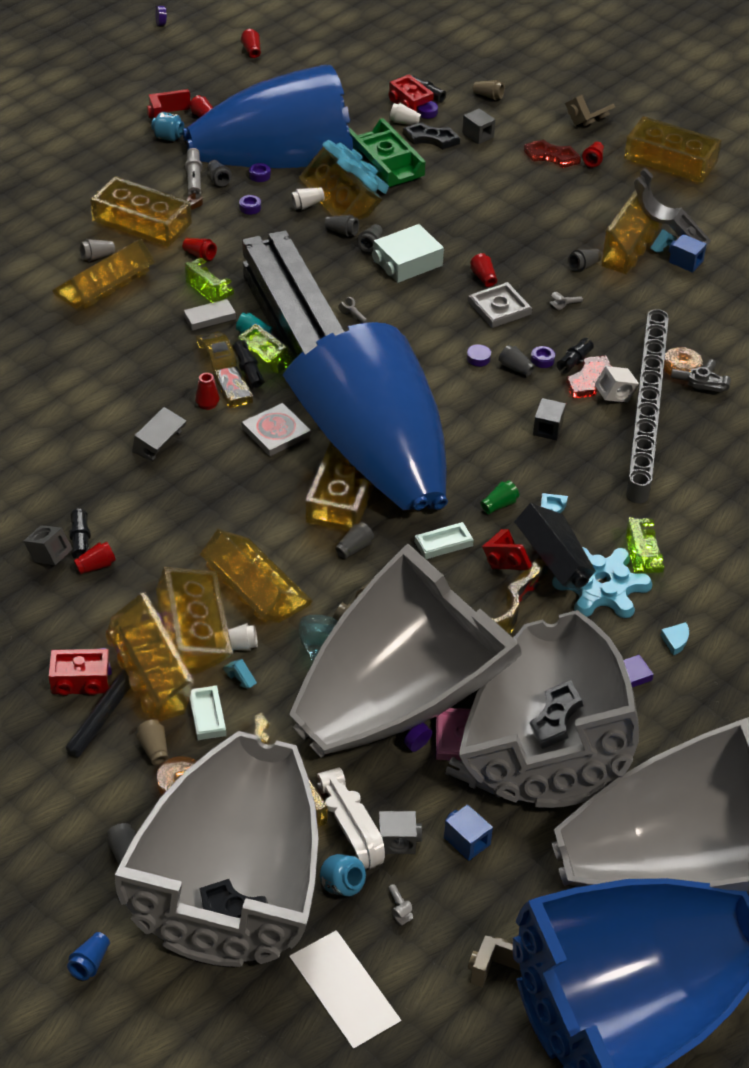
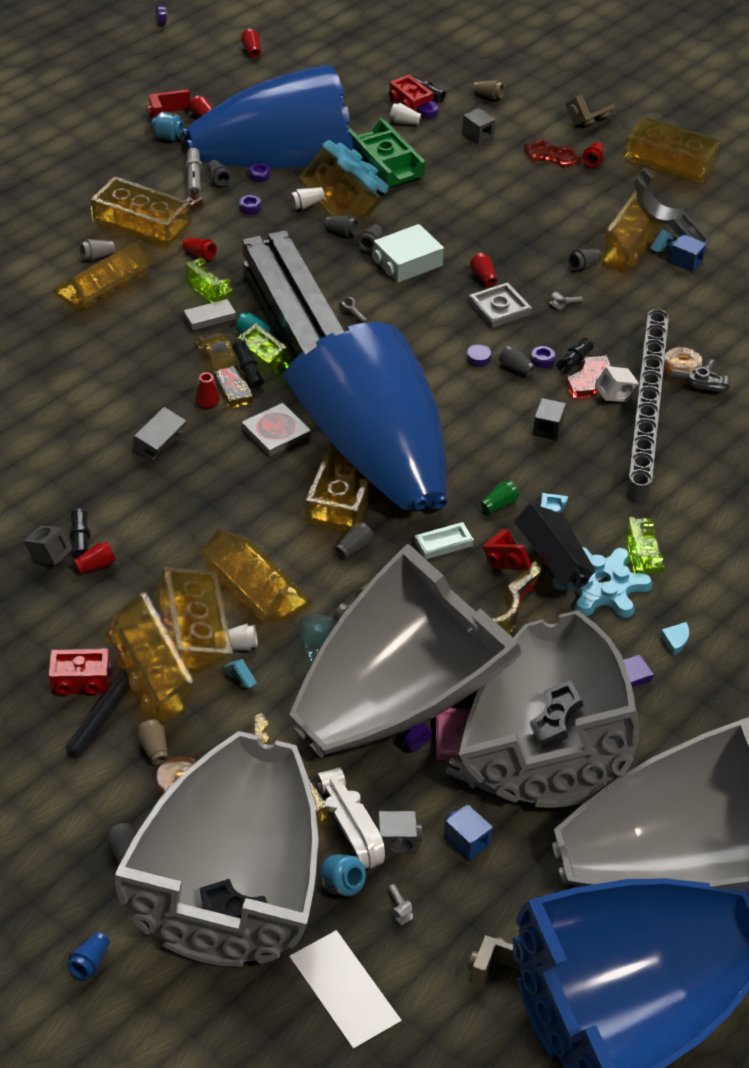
light aqua tile [189,685,226,740] -> none
black tile [403,122,460,150] -> none

